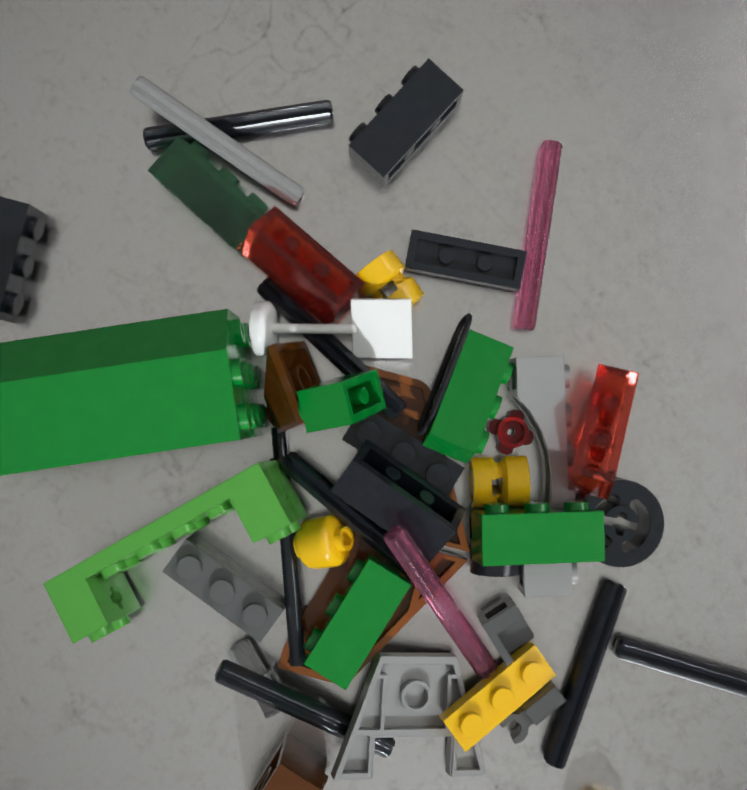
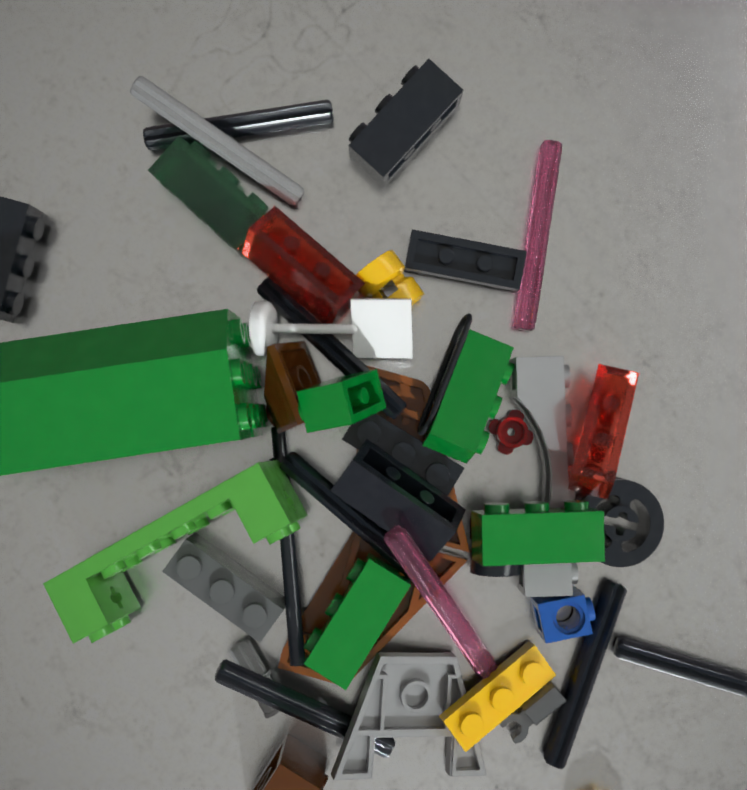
yellow head [293,514,354,569] -> none
yellow wheel [468,455,531,508] -> none
dark grey panel [477,596,534,665] -> none
none -> blue brick [531,587,596,644]

